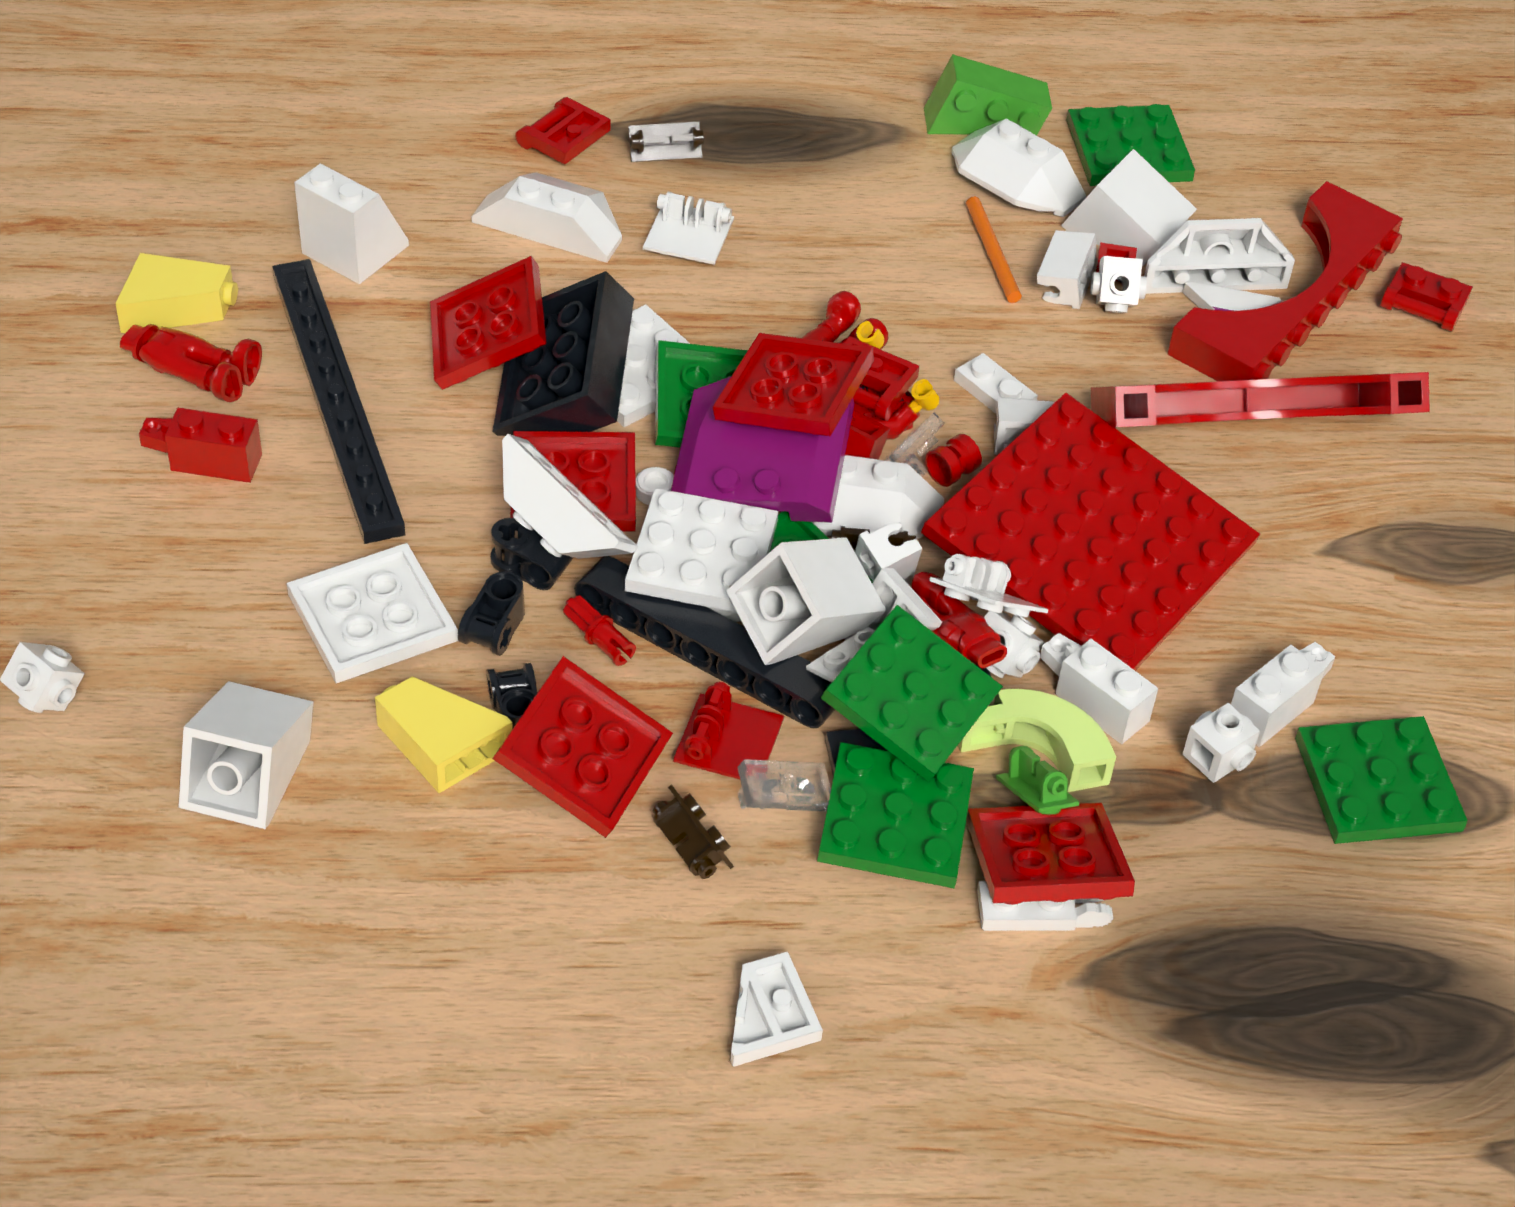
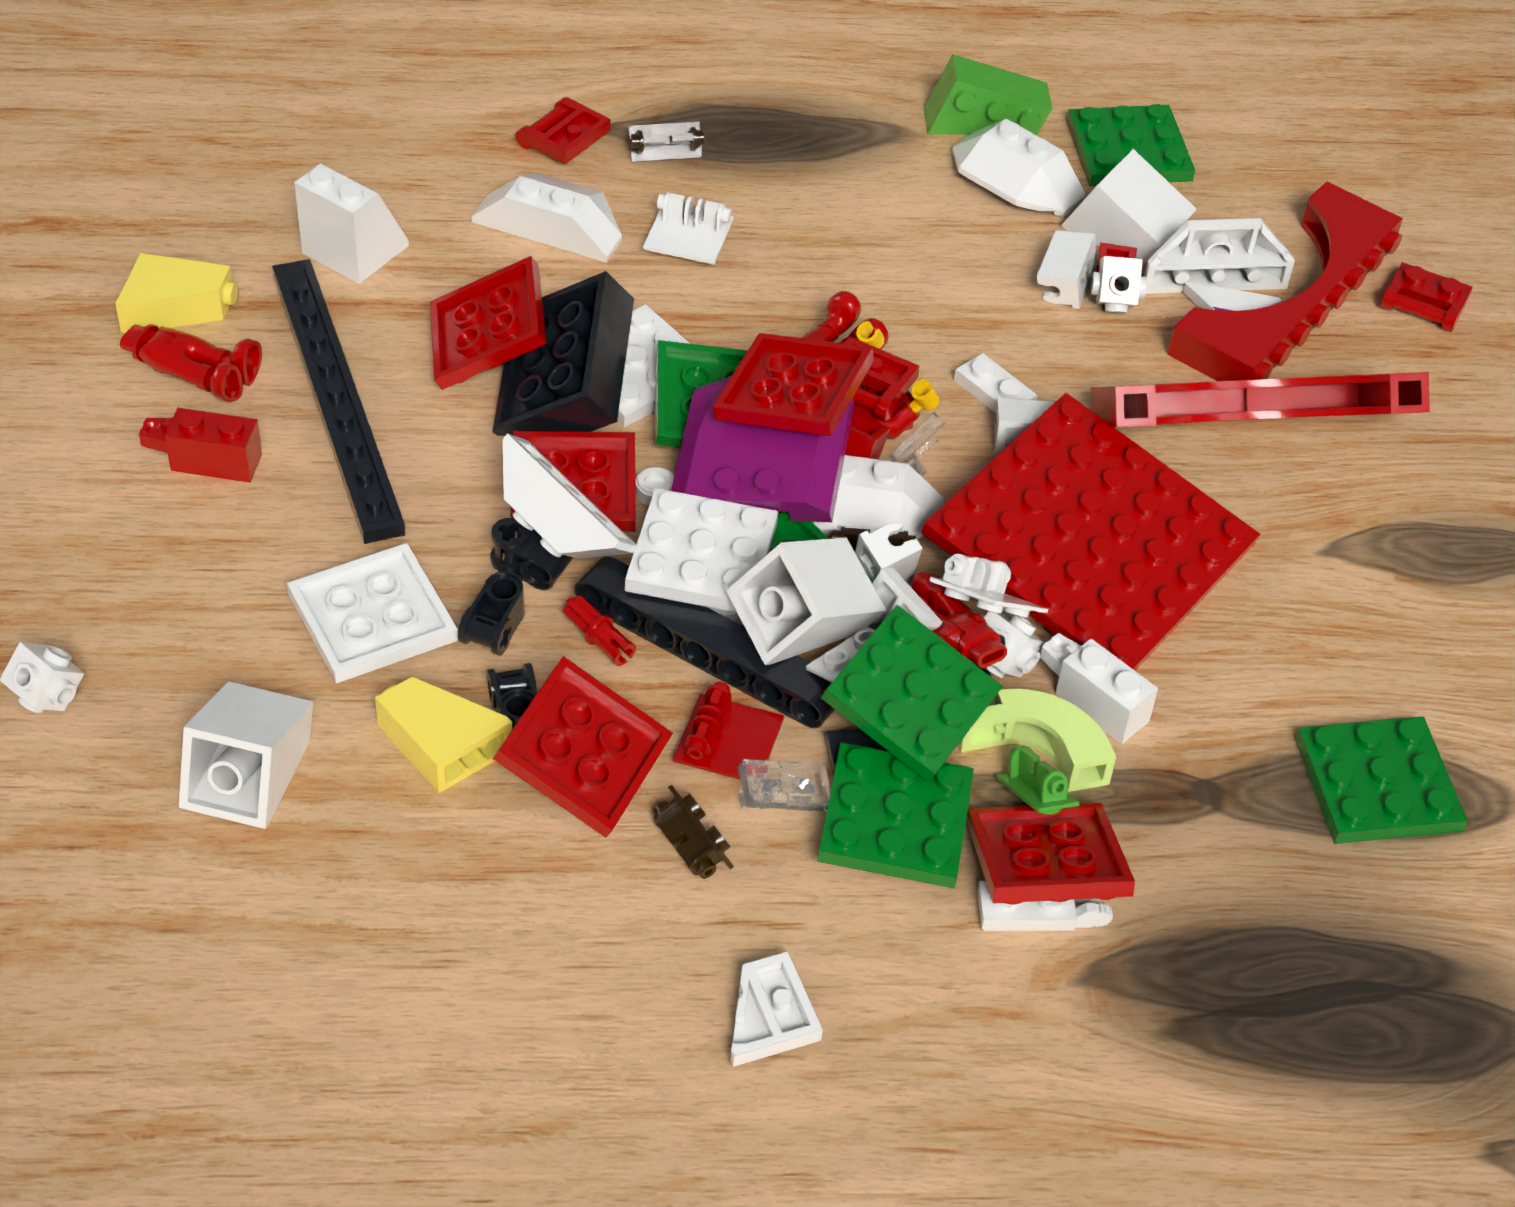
red wheel [925,434,982,487] -> none
orange bar [966,196,1022,303] -> none
white brick [1182,703,1260,783] -> none
white hinge [1231,642,1335,747] -> none

